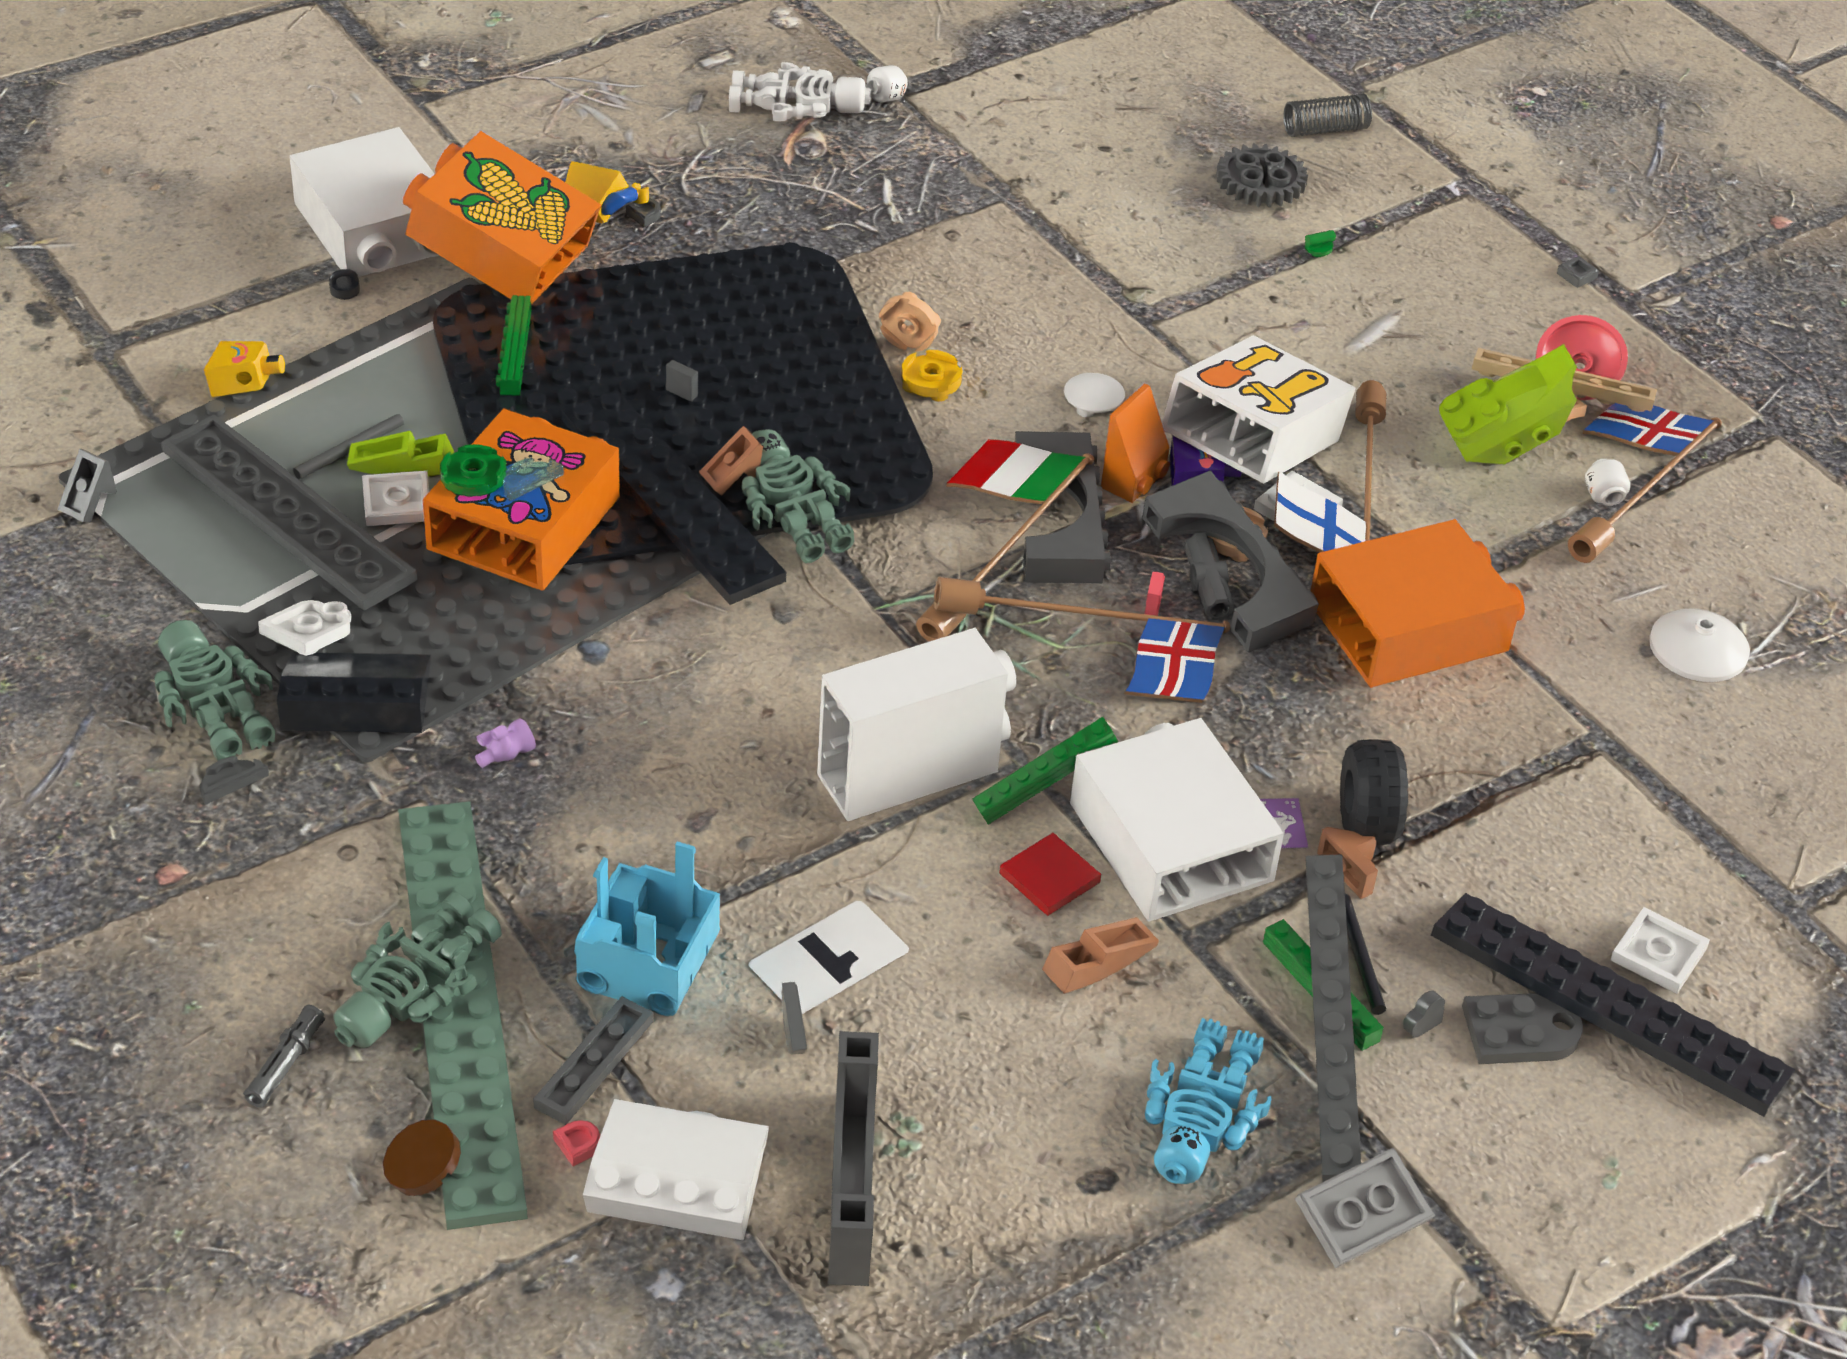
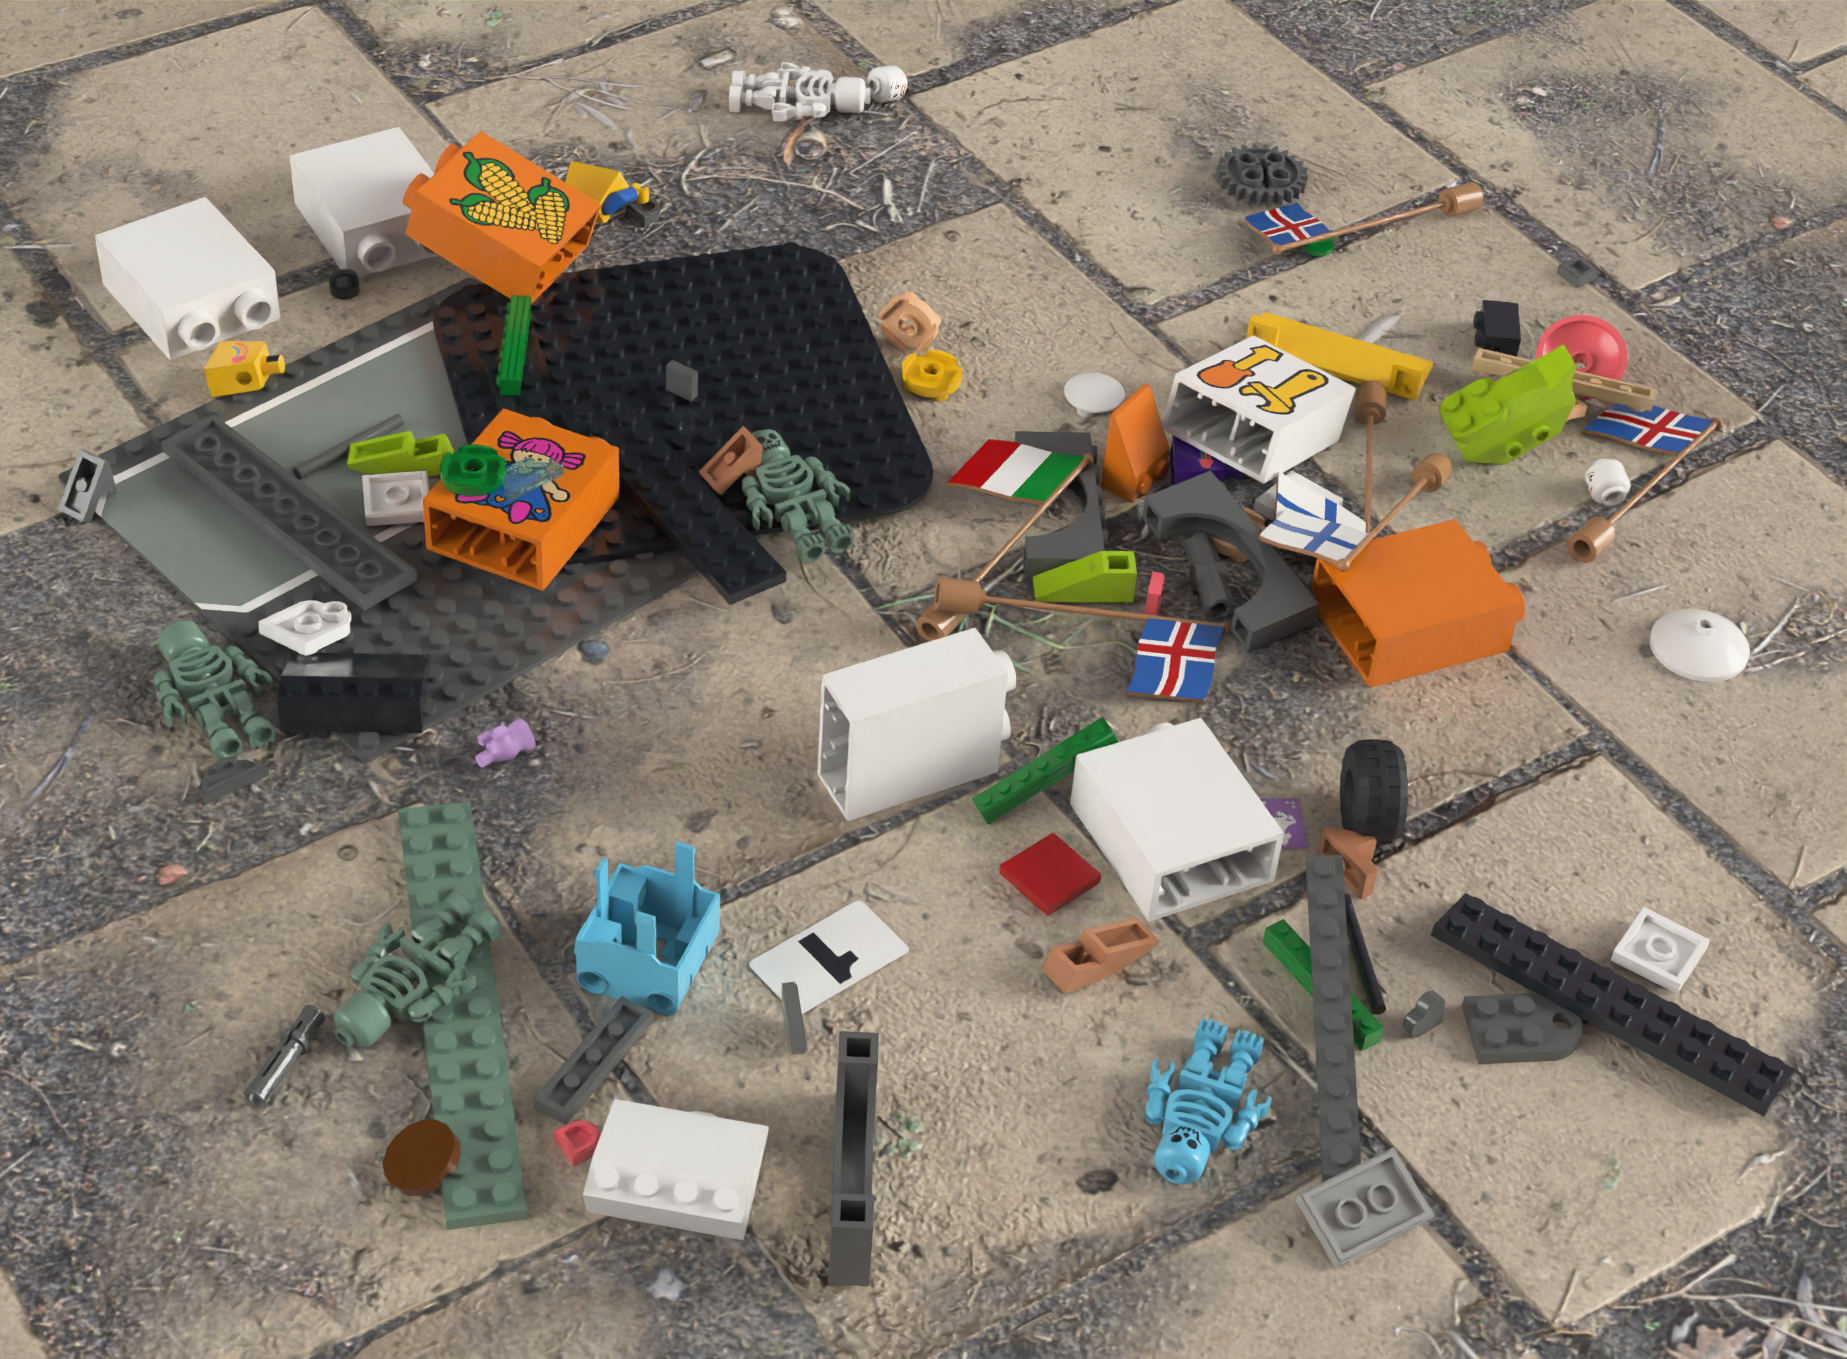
dark grey piece [1283,93,1372,137] -> none
none -> white brick [95,197,280,360]
none -> lime slope [1033,551,1137,603]
none -> flag [1245,182,1483,255]
none -> yellow bracket [1246,312,1433,401]
none -> flag [1259,453,1452,571]
none -> black hinge [1473,300,1521,357]

